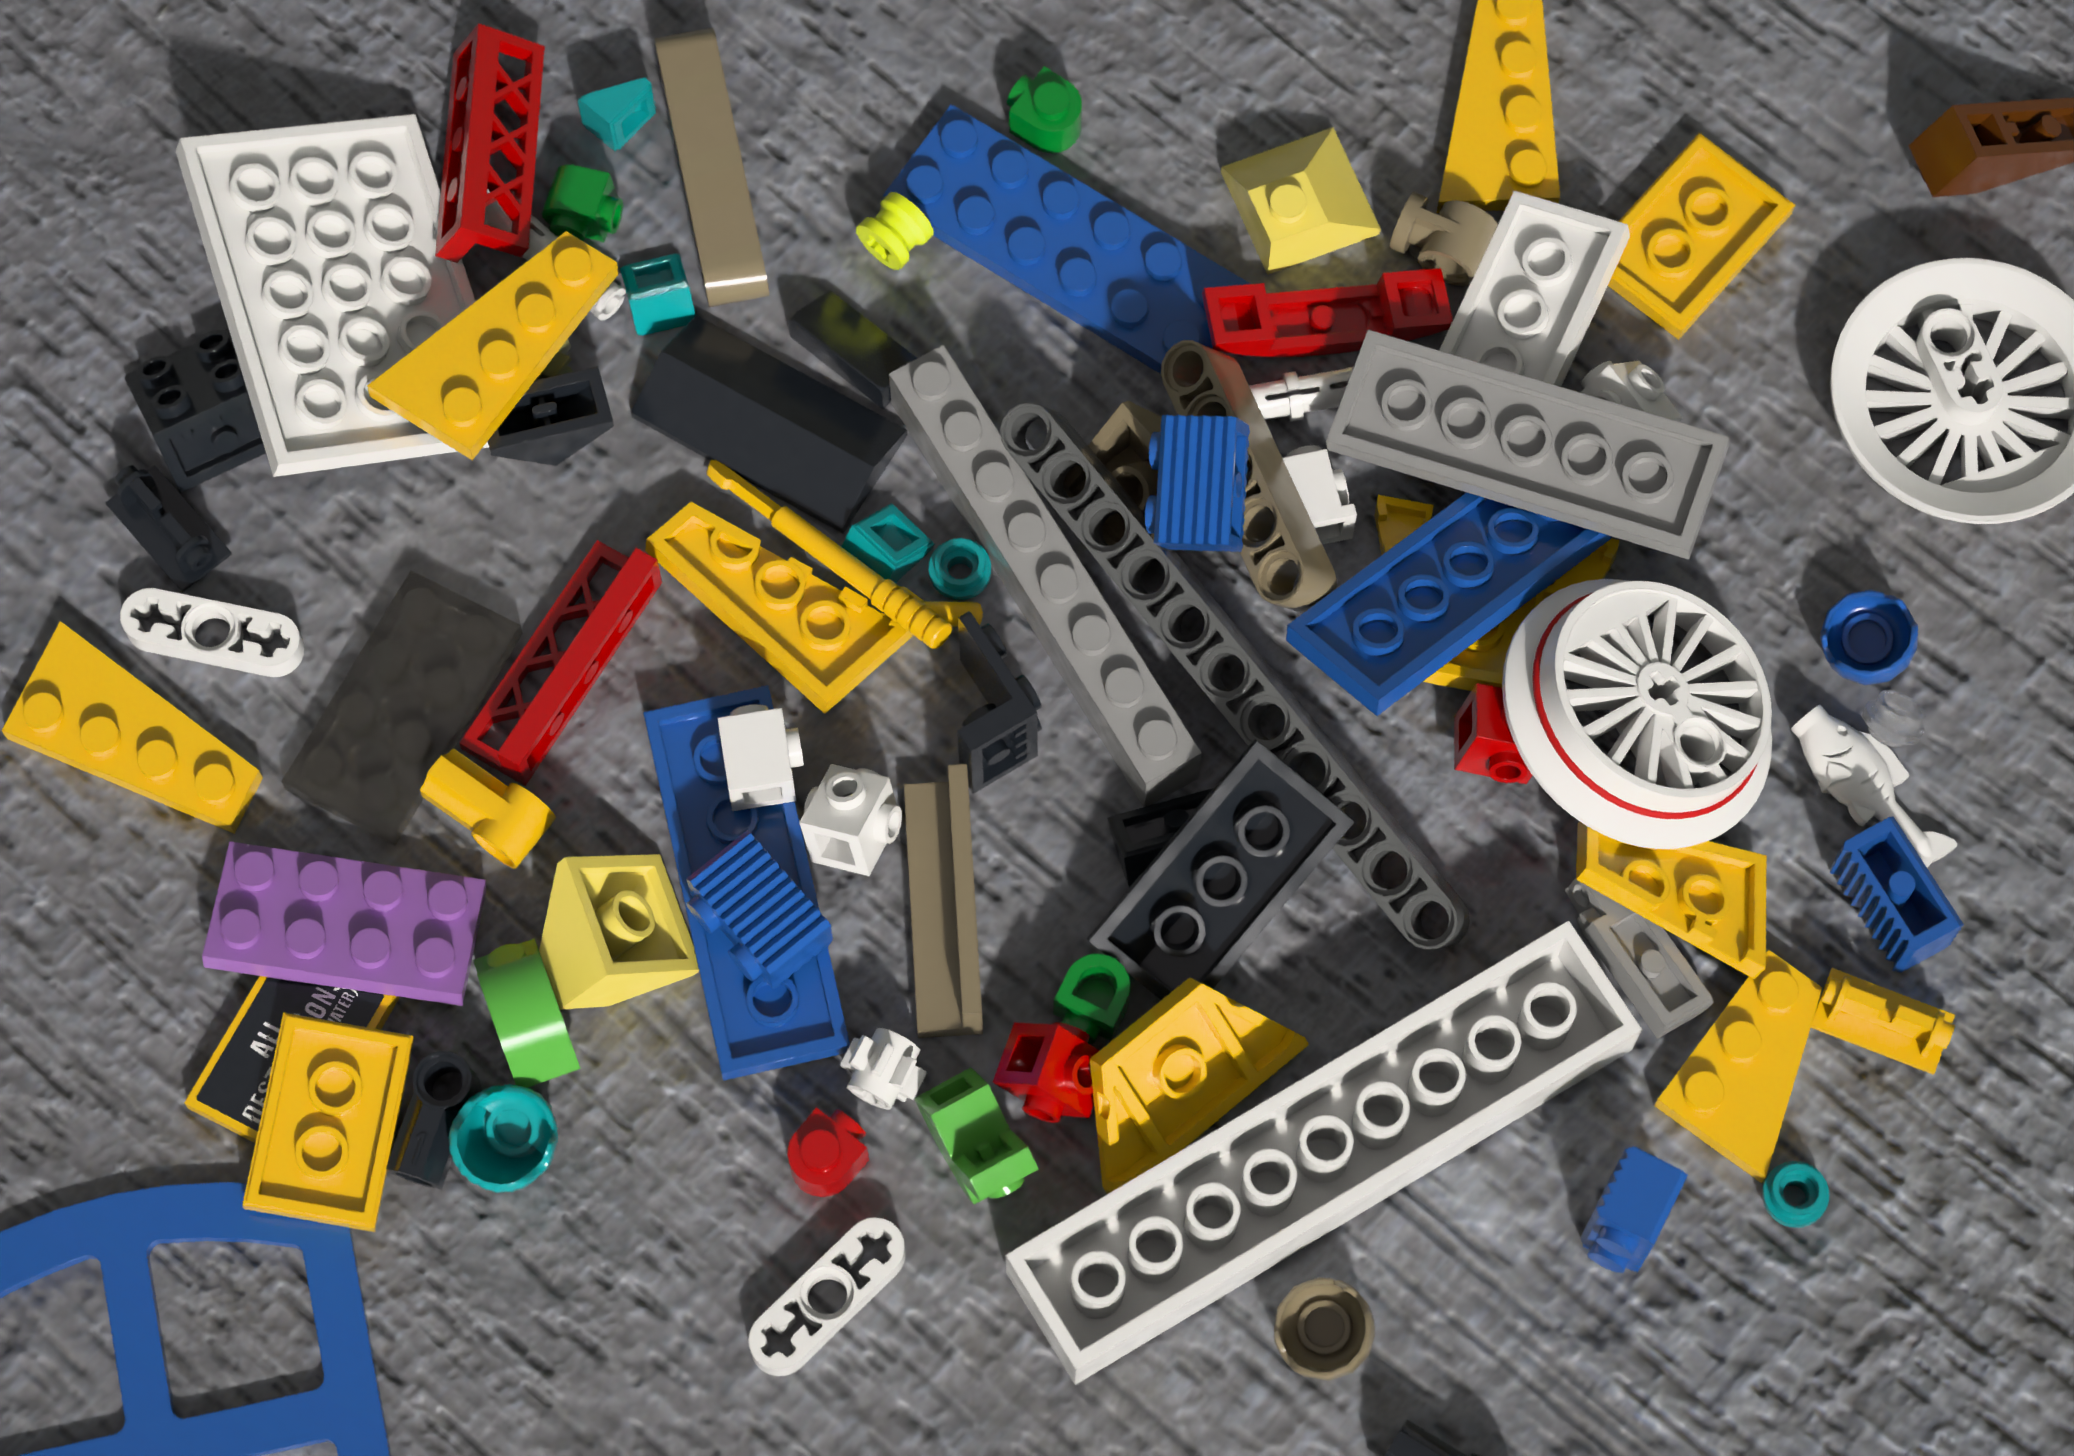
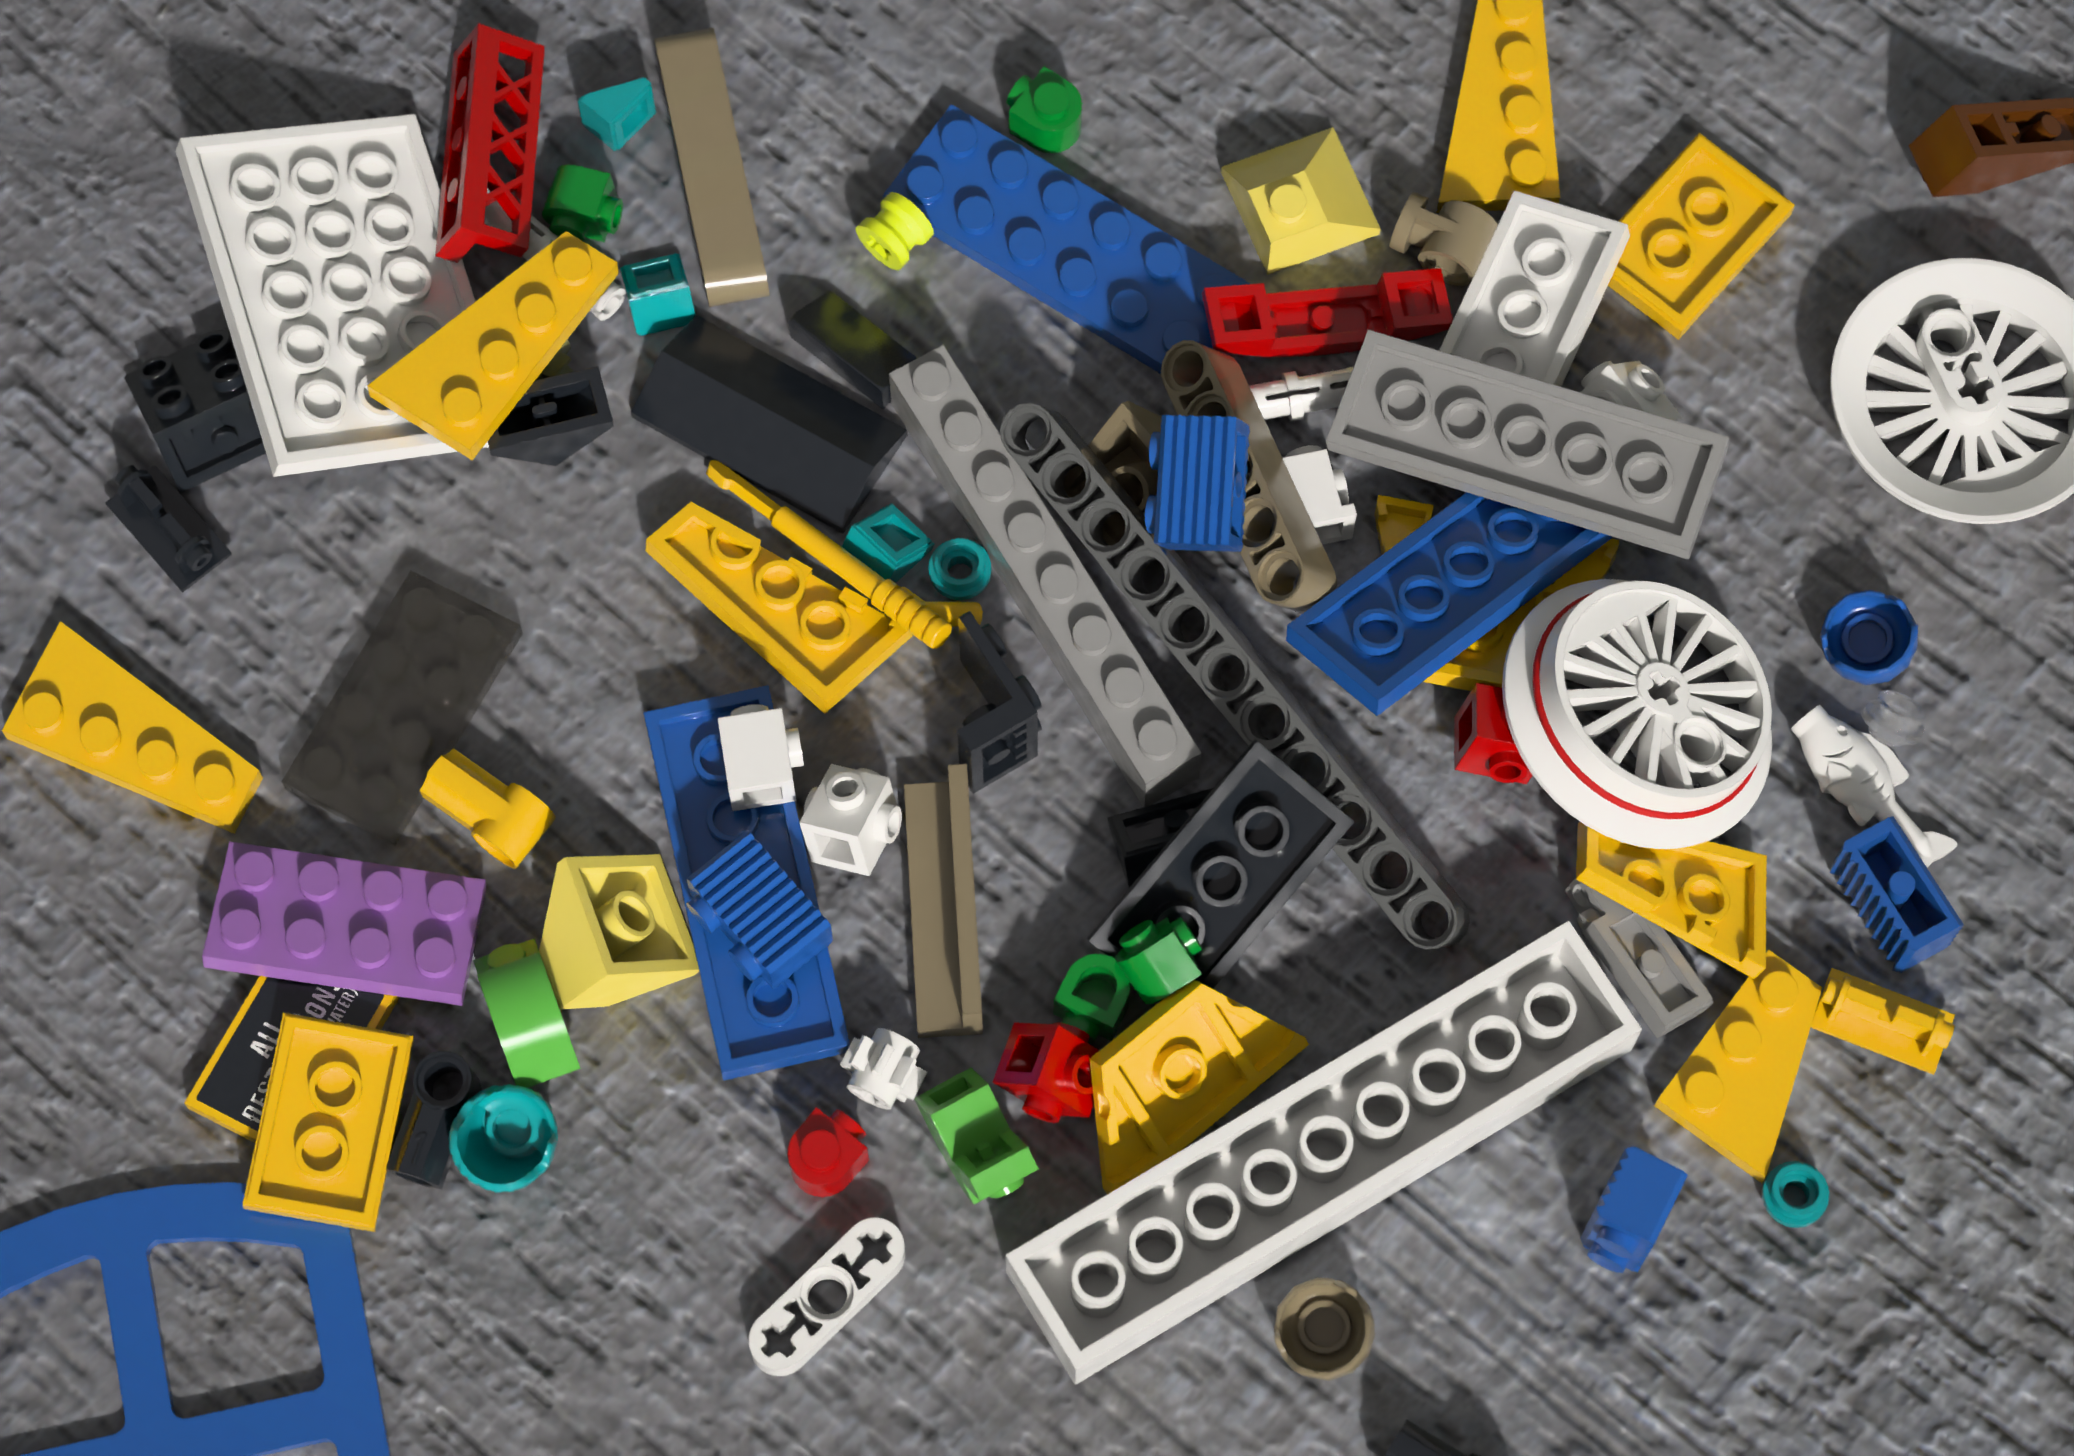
white beam [120,588,304,677] -> none
red fence [459,540,662,786] -> none
none -> green plate [1115,917,1203,1004]

